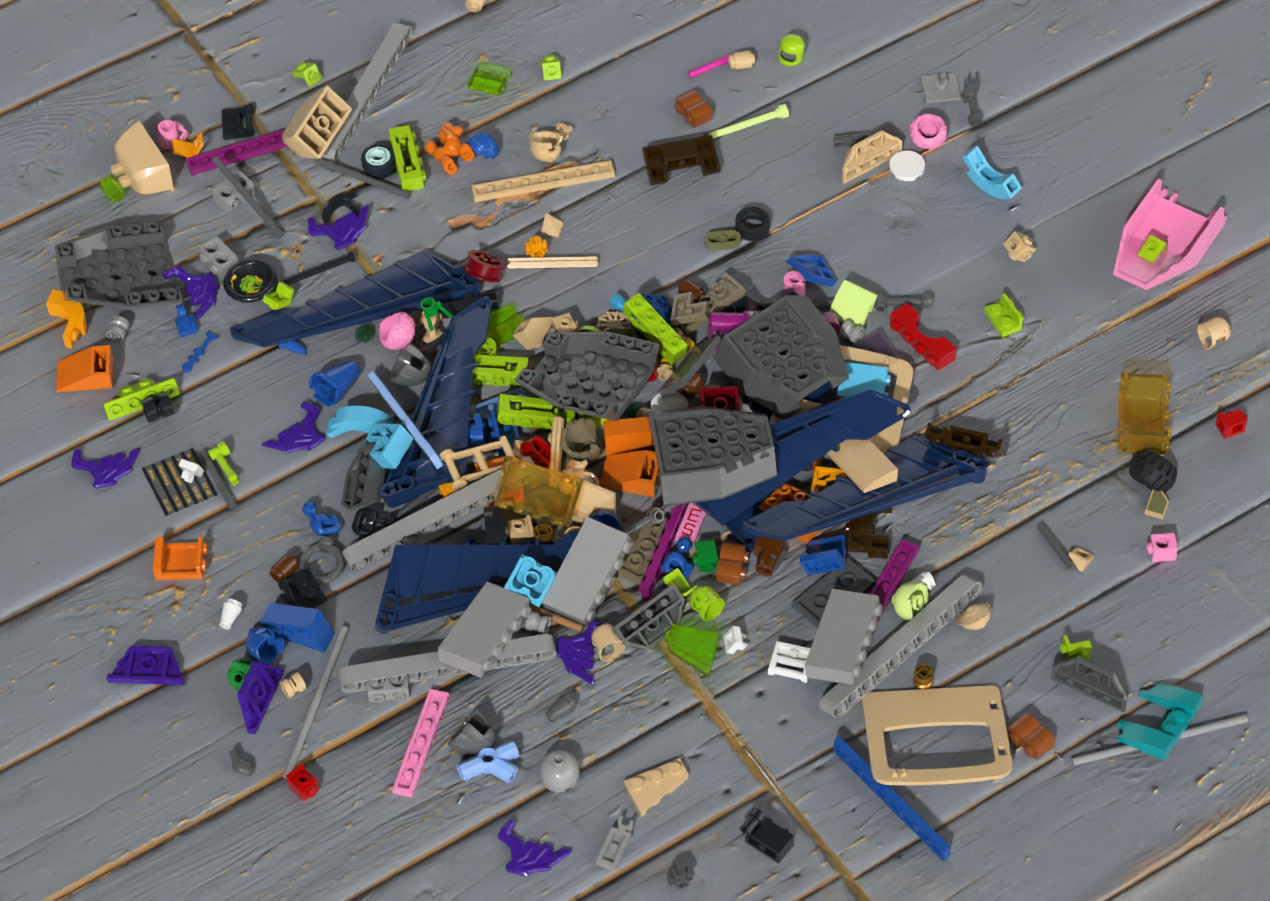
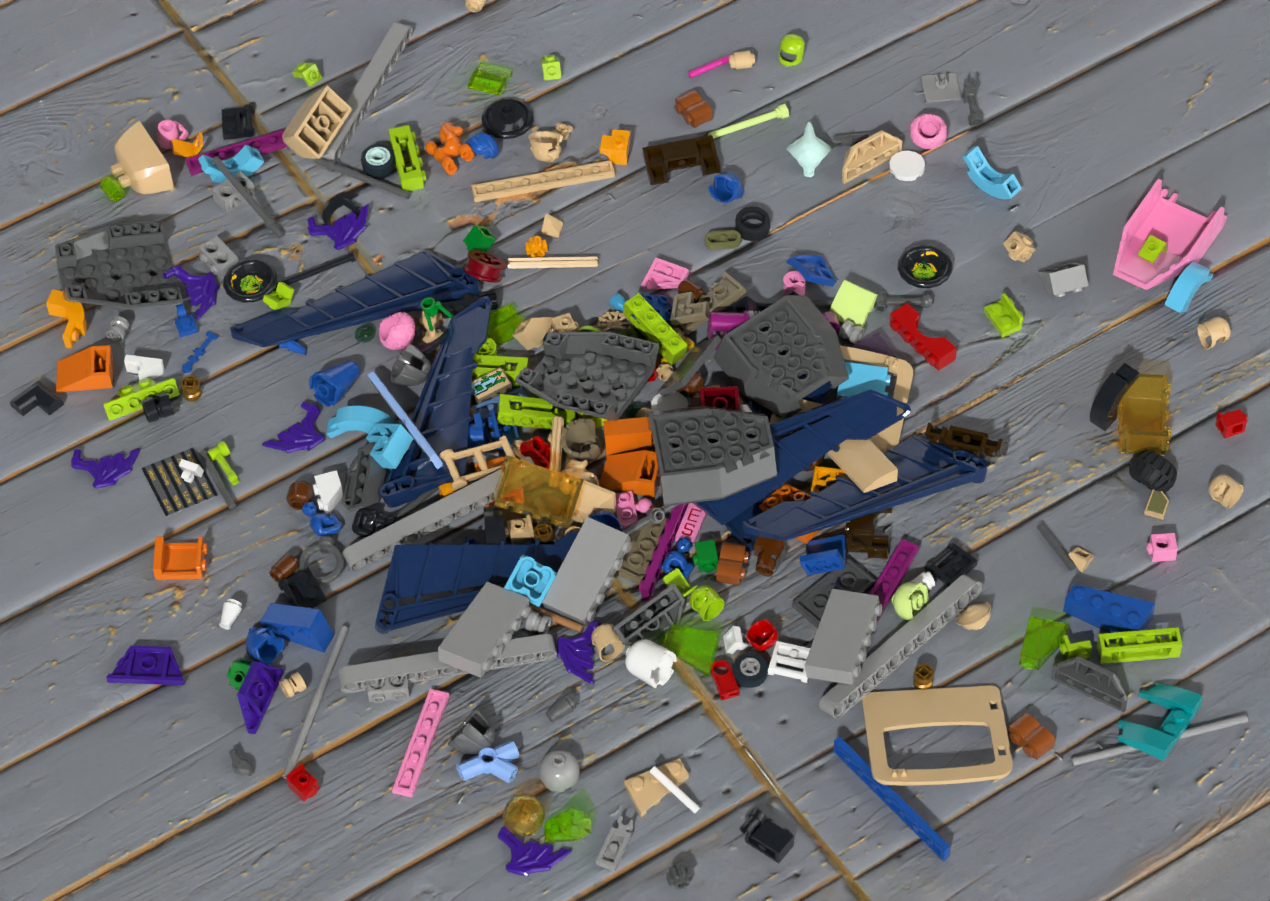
none -> black brick [10,380,64,416]
none -> white slope [124,355,165,380]
none -> pearl gold wheel [181,375,202,401]
none -> medium azure arch [198,145,265,183]
none -> reddish brown head [286,481,314,510]
none -> white slope [312,470,343,516]
none -> green brick [463,224,496,252]
none -> panel [471,368,512,405]
none -> black piece [481,98,534,139]
none -> clear yellow cylinder [503,794,545,837]
none -> clear neon green slope [544,807,591,843]
none -> light orange brick [600,129,630,165]
none -> bright pink plate [615,490,653,529]
none -> white cylinder [625,639,677,688]
none -> bright pink wing [641,258,689,290]
none -> white bar [650,766,700,814]
none -> blue helmet [708,172,744,203]
none -> red piece [711,660,740,700]
none -> black wheel [732,653,768,688]
none -> red hair [746,619,778,651]
none -> light aqua piece [786,122,832,177]
none -> black piece [897,245,952,289]
none -> black plate [925,543,978,587]
none -> clear neon green slope [1019,616,1069,670]
none -> light grey slope [1038,263,1089,297]
none -> blue wedge [1063,584,1155,639]
none -> black arch [1090,363,1140,431]
none -> lime brick [1096,627,1182,664]
none -> medium azure arch [1164,262,1213,313]
none -> tan helmet [1208,474,1244,509]

